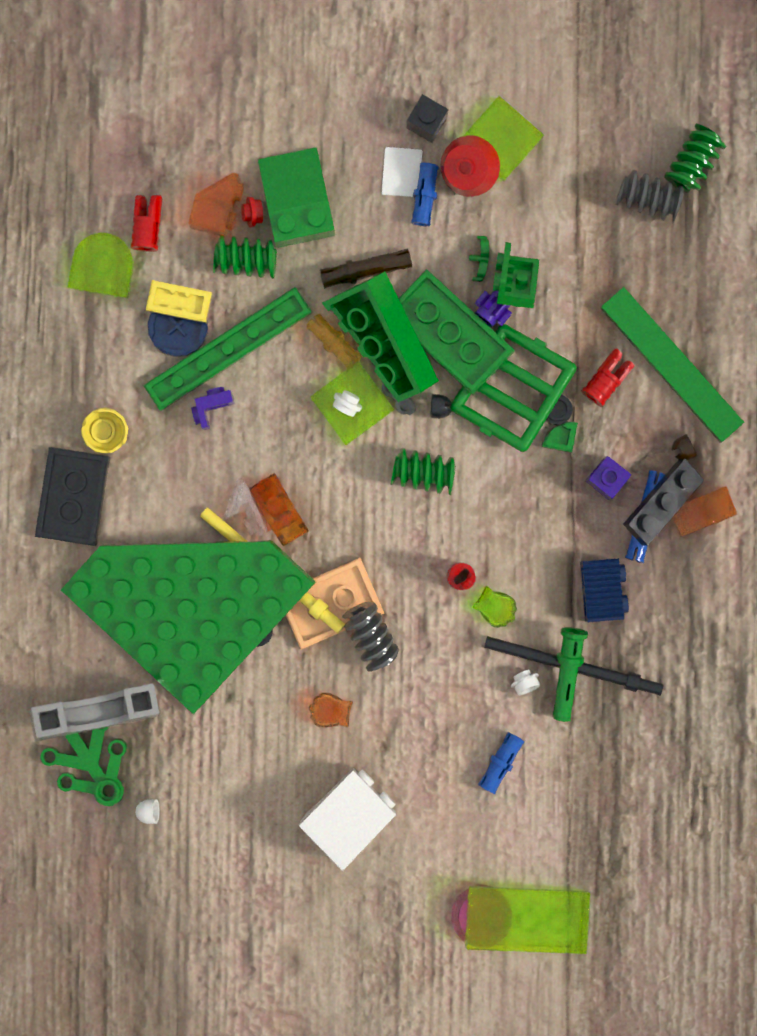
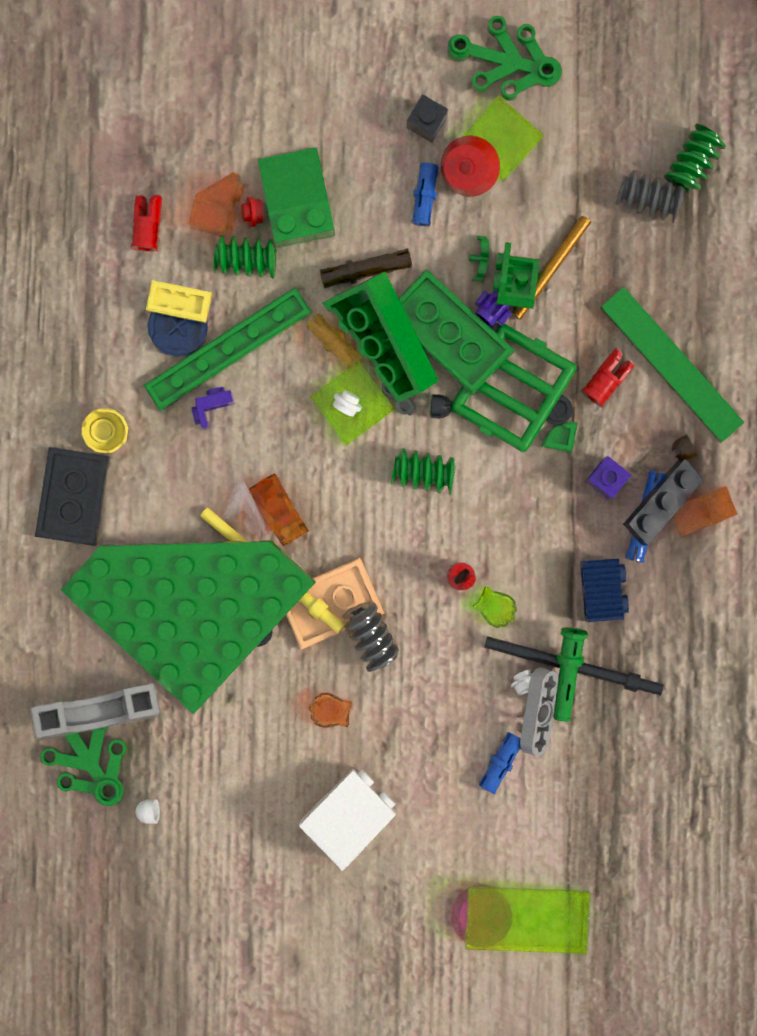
clear neon green tile [67,233,134,299] -> none
white sticker [382,147,422,197] -> none
none -> green plant [447,16,562,101]
none -> pearl gold bar [512,216,591,320]
none -> light grey beam [520,667,559,757]

